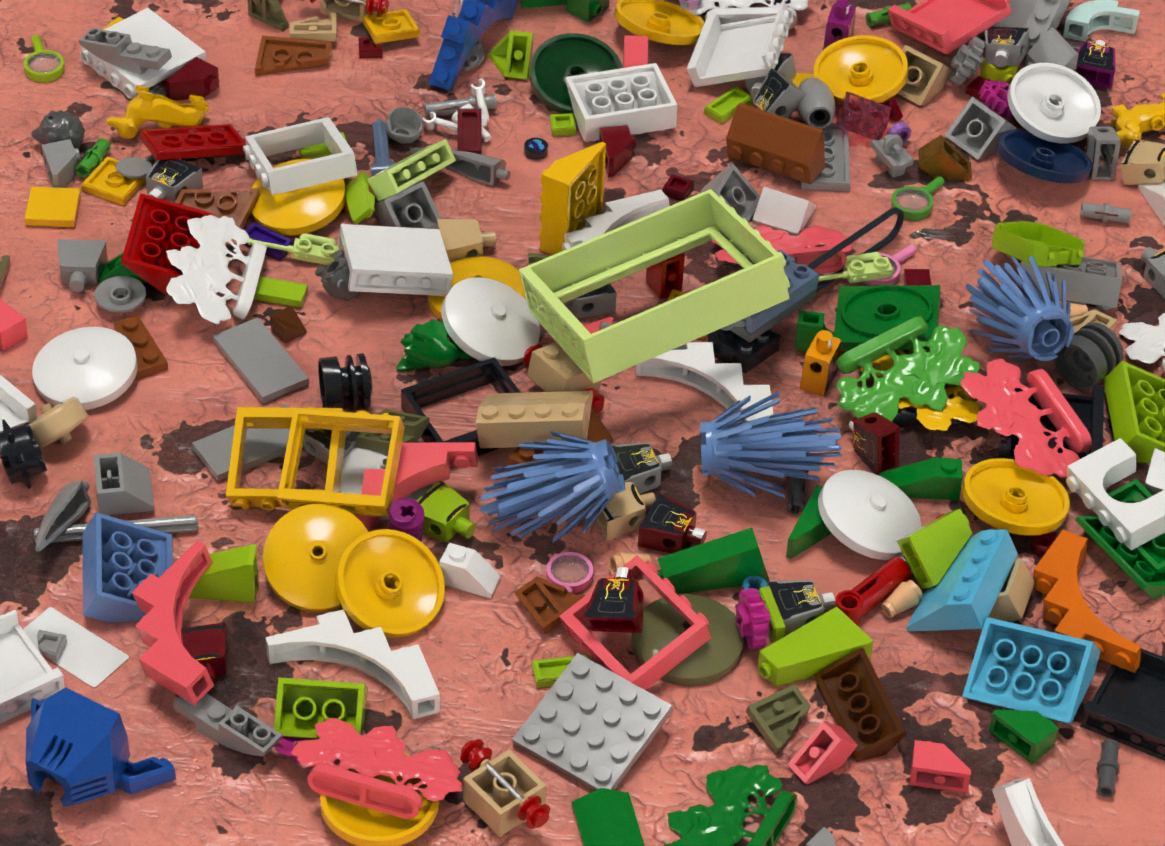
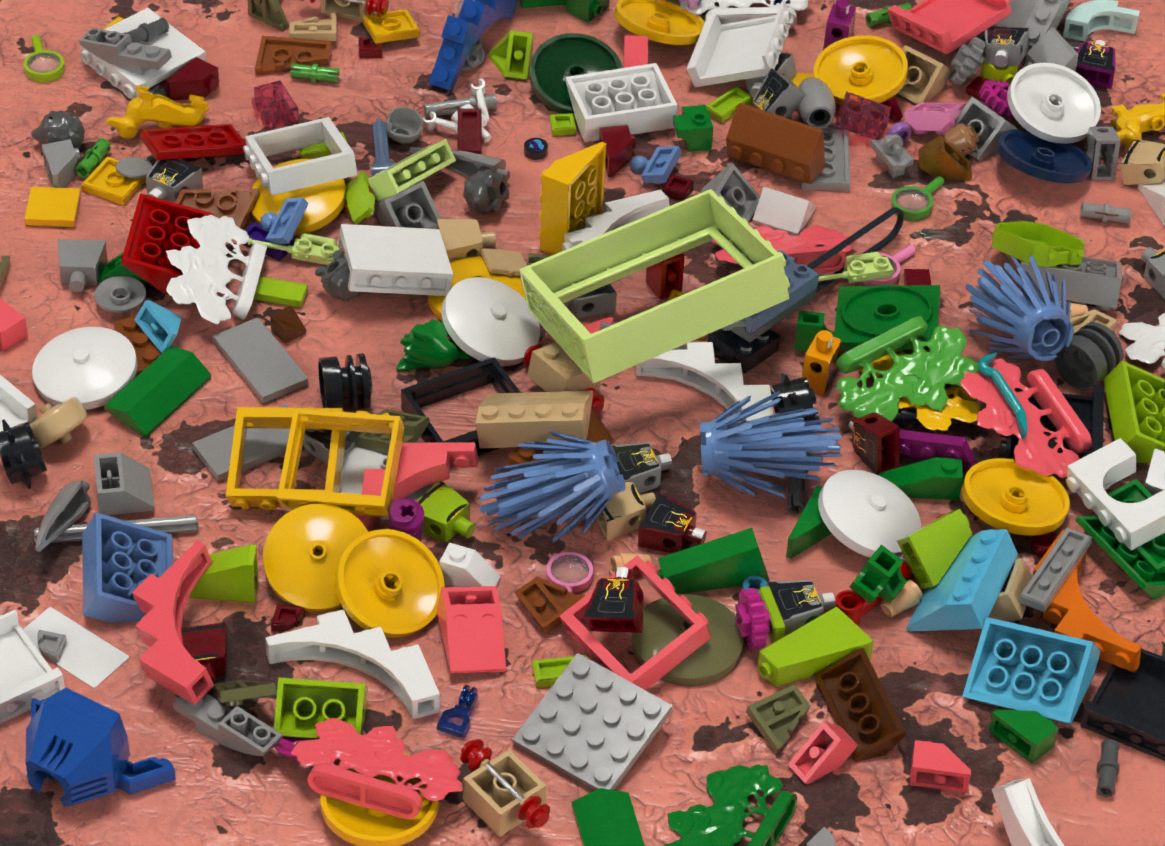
none -> green slope [104,346,211,438]
none -> dark grey pin [124,17,169,43]
none -> medium azure slope [134,300,182,353]
none -> olive wing [212,680,277,706]
none -> clear pink brick [252,80,299,131]
none -> medium blue plate [260,197,309,244]
none -> dark red tile [271,604,305,632]
none -> bright green pin [290,63,340,83]
none -> coral slope [437,586,506,673]
none -> clear blue piece [437,684,478,738]
none -> dark grey animal [463,169,510,213]
none -> tan piece [480,248,527,276]
none -> medium blue plate [630,146,682,184]
none -> green brick [673,105,713,152]
none -> black brick [770,374,821,426]
none -> green brick [849,545,907,604]
none -> magenta wing [899,429,977,474]
none -> bright pink slope [905,102,966,135]
none -> medium nougat head [944,123,980,157]
none -> teal piece [978,352,1027,439]
none -> light grey tile [1019,528,1092,612]

